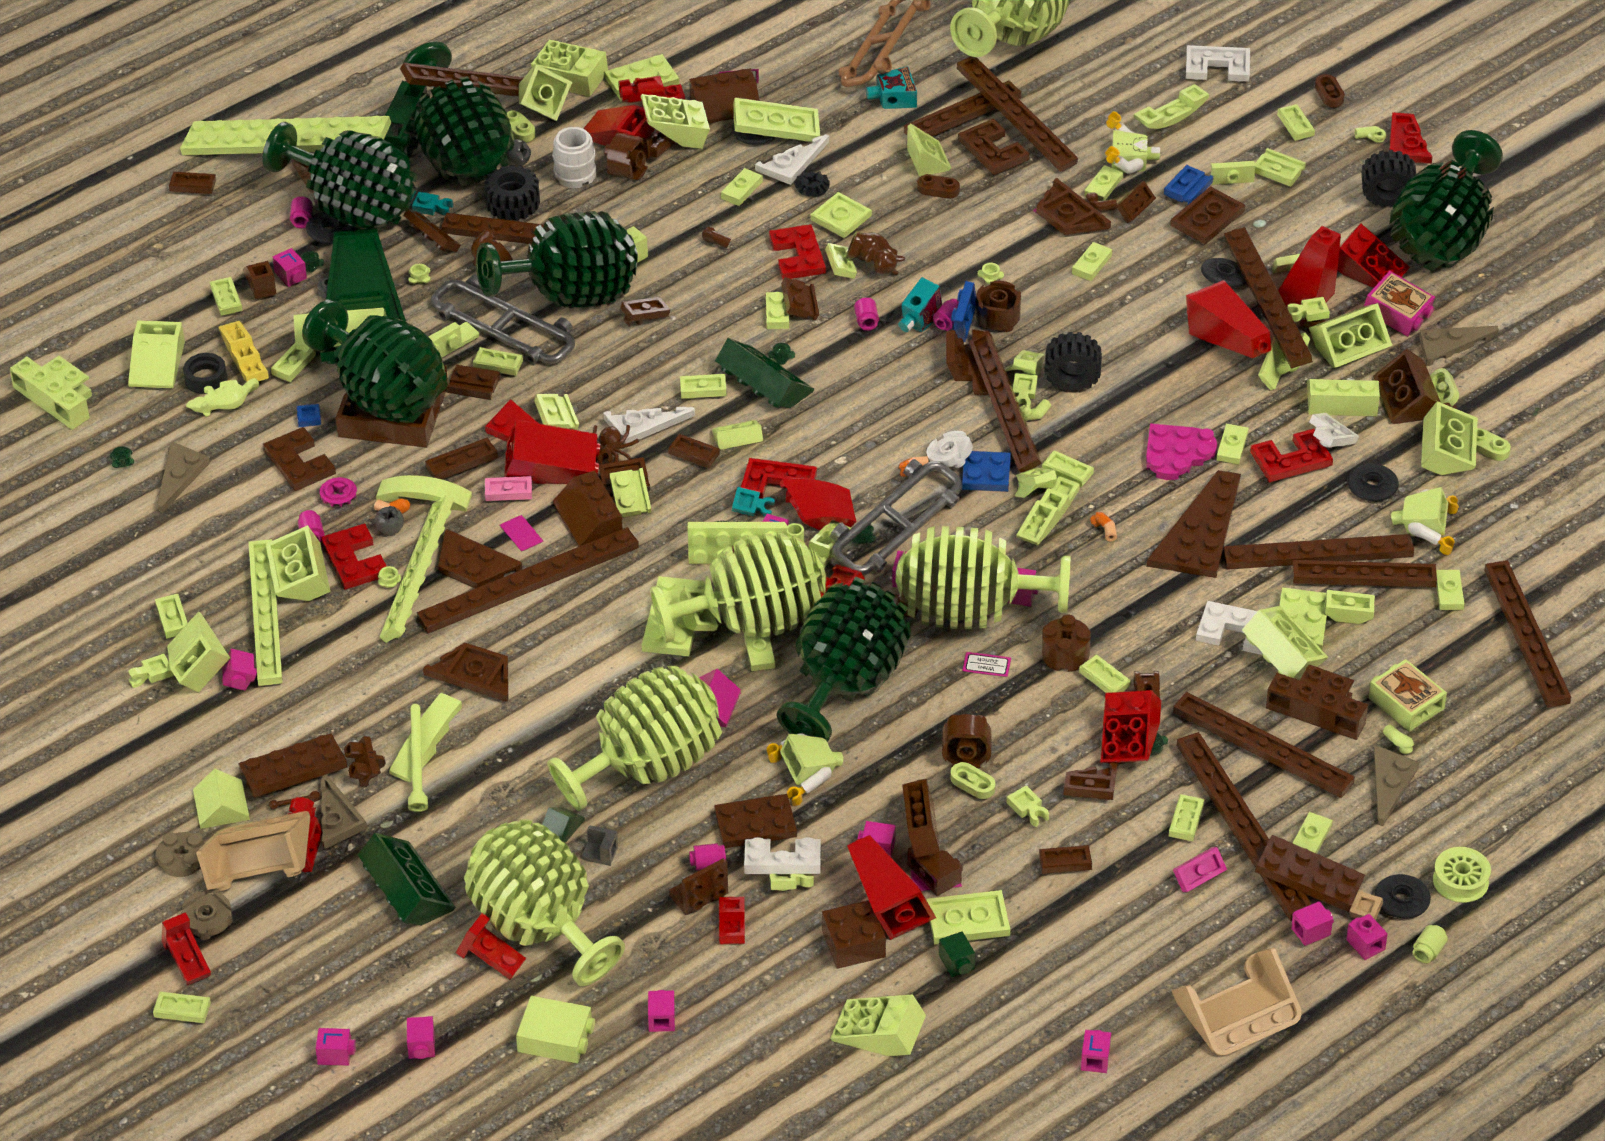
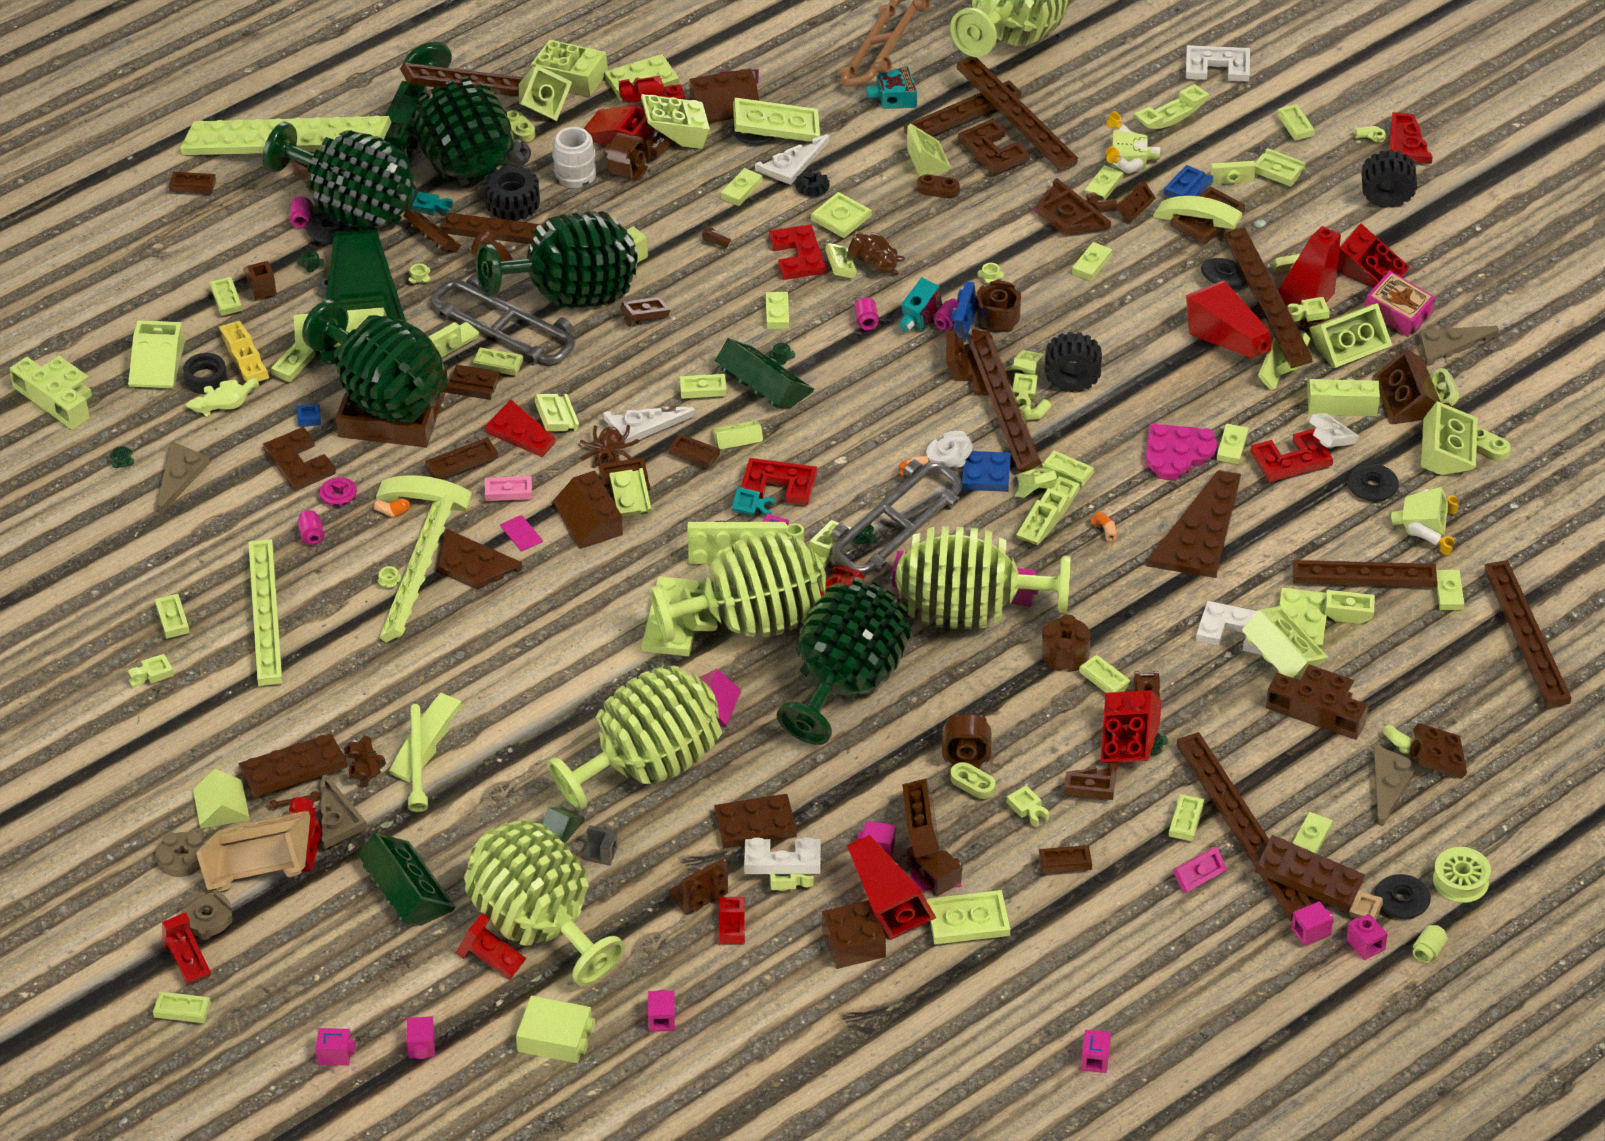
yellowish green slope [167,612,230,692] -> none
dark pink brick [222,648,257,691] -> none
yellowish green slope [266,526,331,601] -> none
dark pink brick [272,248,307,287] -> none
red plate [321,523,387,590] -> none
dark grey piece [374,506,404,535] -> none
reddish brown plate [417,527,639,634] -> none
reddish brown wing [423,642,509,702] -> none
red slope [504,420,600,484] -> none
dark pink brick [689,843,726,871] -> none
yellowish green plate [744,629,775,671] -> none
yellowish green torso [766,733,843,806] -> none
red slope [779,478,856,530] -> none
reddish brown plate [781,277,819,321] -> none
yellowish green slope [830,994,926,1056] -> none
dark green brick [939,931,975,977] -> none
sticker [962,652,1012,677] -> none
tan windscreen [1171,947,1302,1056] -> none
reddish brown plate [1173,692,1355,798] -> none
reddish brown plate [1223,534,1414,570] -> none
reddish brown plate [1315,74,1345,108] -> none
brick [1369,659,1447,732] -> none
dark green plant [1389,130,1503,271] -> none
none -> yellowish green slope [1153,196,1242,229]
none -> reddish brown plate [1409,723,1467,779]

